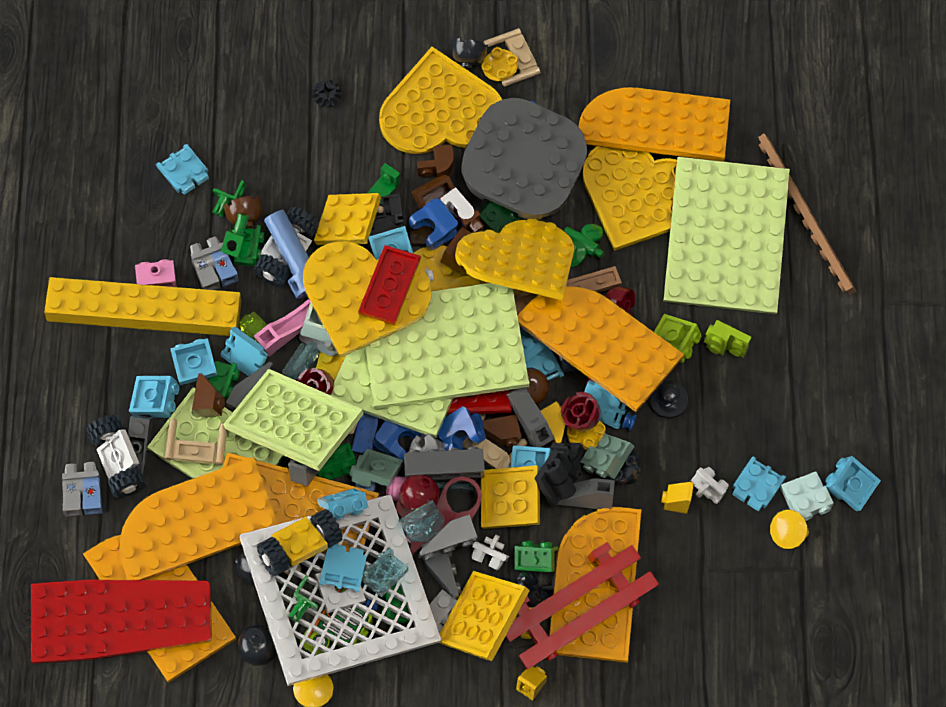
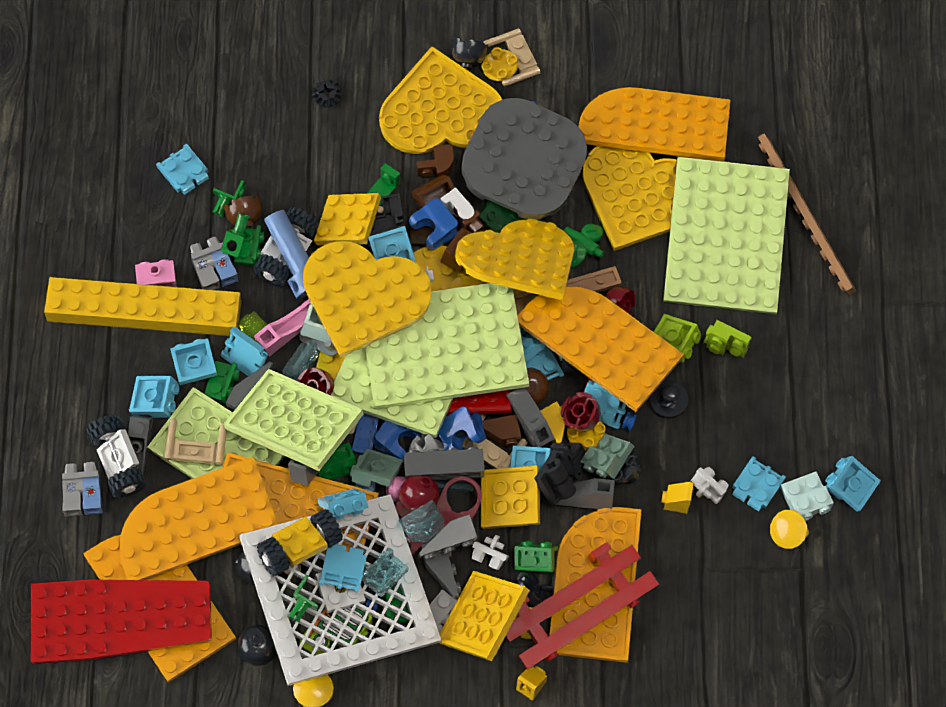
reddish brown slope [192,373,225,417] -> none
red tile [358,245,421,325] -> none

